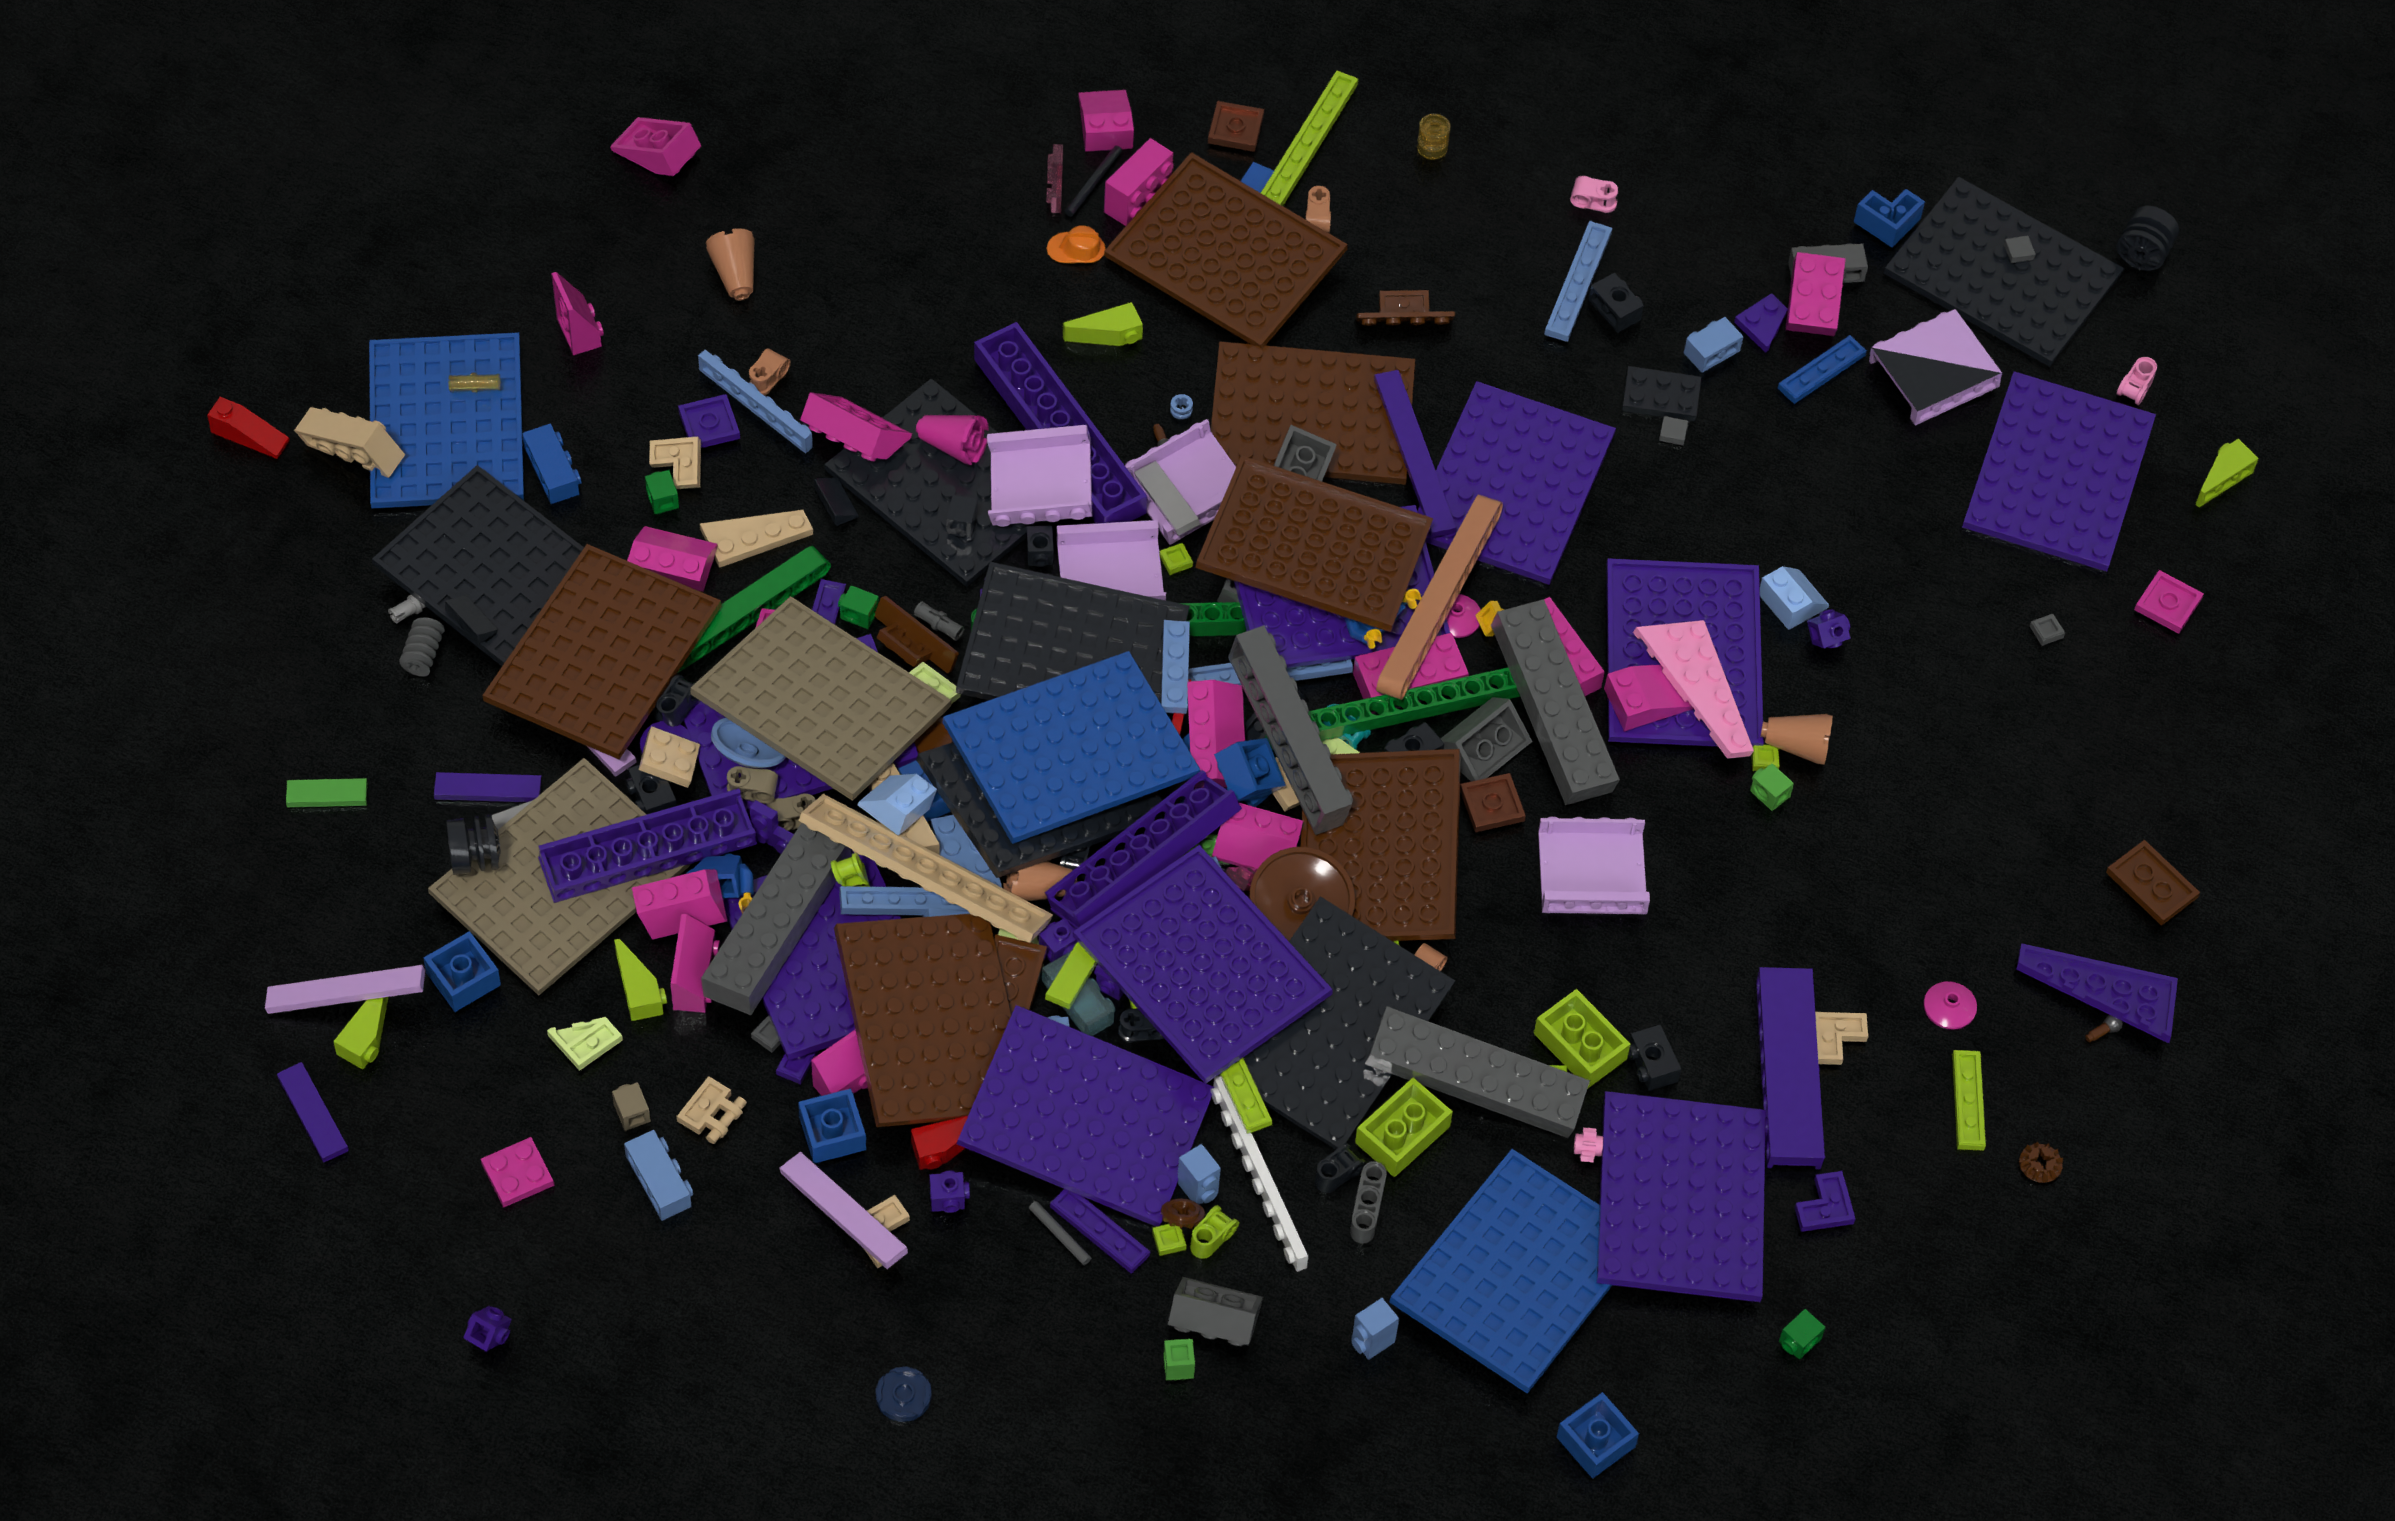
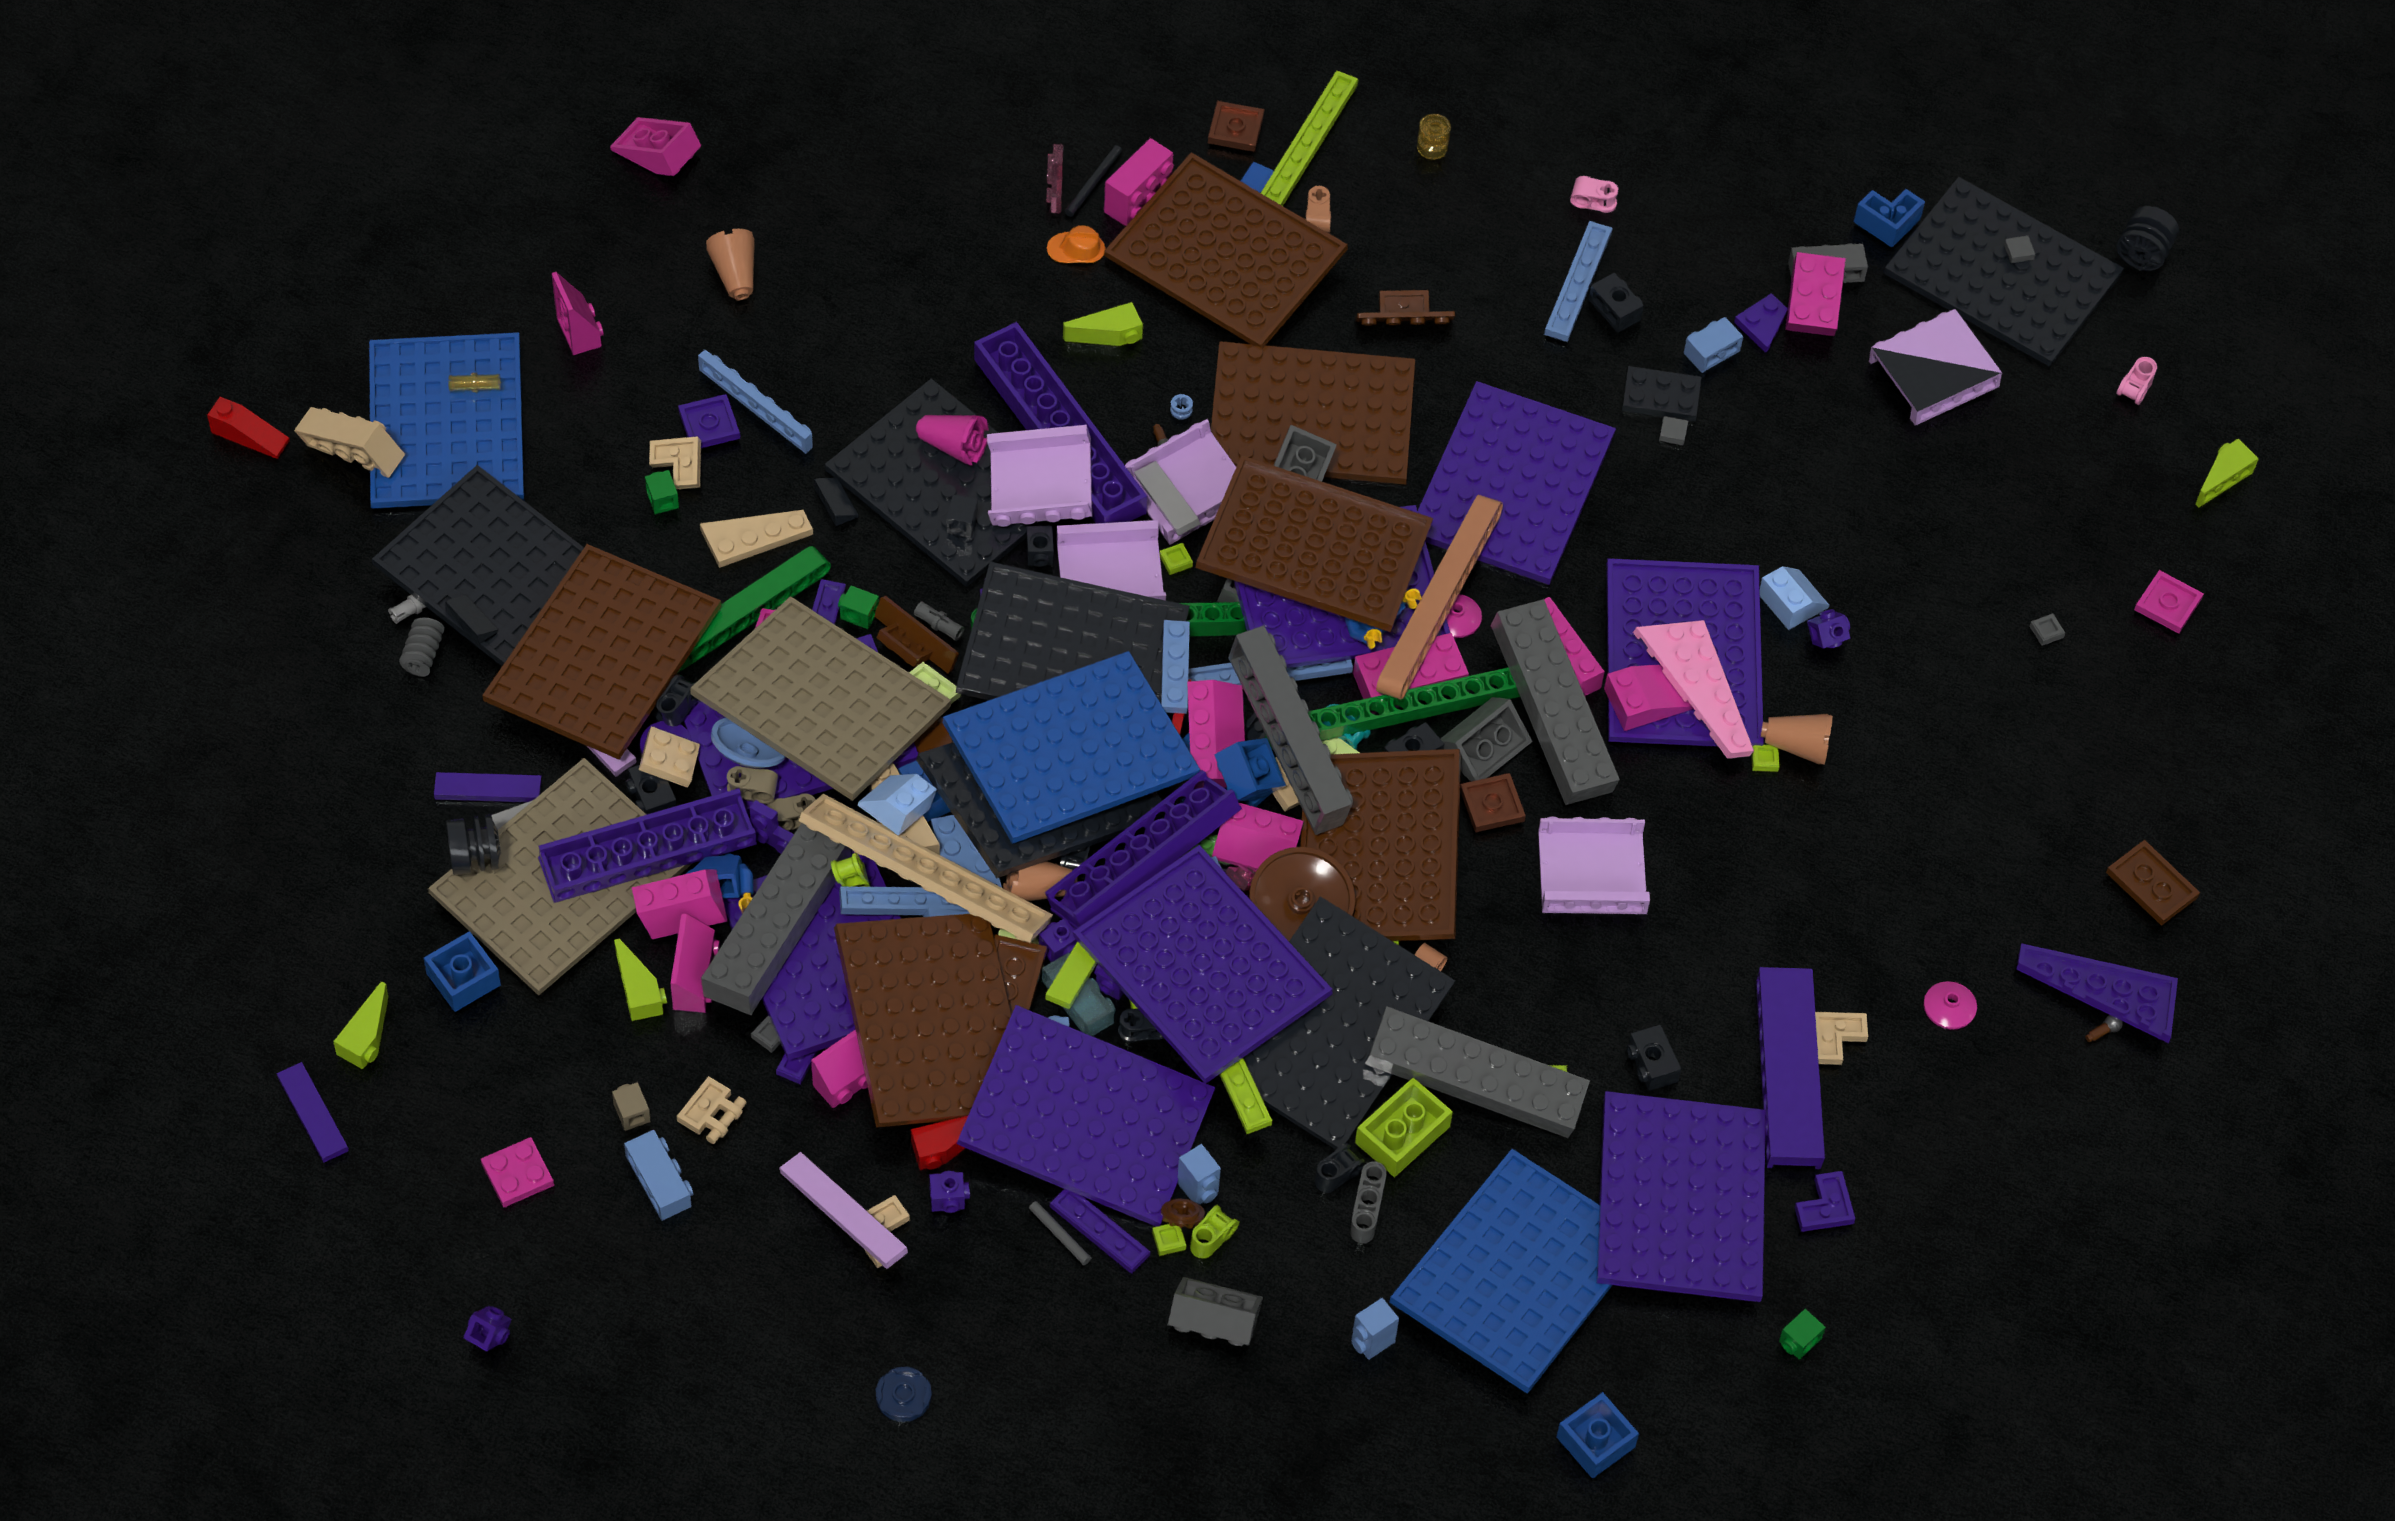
lavender tile [265,965,425,1014] -> none
bright green tile [286,779,367,807] -> none
blue brick [522,423,581,504] -> none
yellowish green wing [547,1017,623,1071] -> none
dark pink slope [627,526,718,592] -> none
nougat piece [749,348,790,395] -> none
blue brick [798,1088,866,1164] -> none
dark pink slope [800,392,912,461] -> none
dark pink slope [1078,90,1134,151] -> none
bright green brick [1164,1339,1195,1380] -> none
white plate [1211,1076,1308,1271] -> none
dark purple tile [1374,370,1456,538] -> none
yellow tile [1475,601,1504,636] -> none
lime brick [1534,989,1630,1089] -> none
bright pink gear [1574,1127,1603,1162] -> none
bright green brick [1750,764,1794,811] -> none
blue tile [1778,335,1867,404] -> none
lime tile [1952,1050,1986,1150] -> none
dark purple plate [1962,372,2156,572] -> none
reddish brown gear [2019,1141,2063,1183] -> none

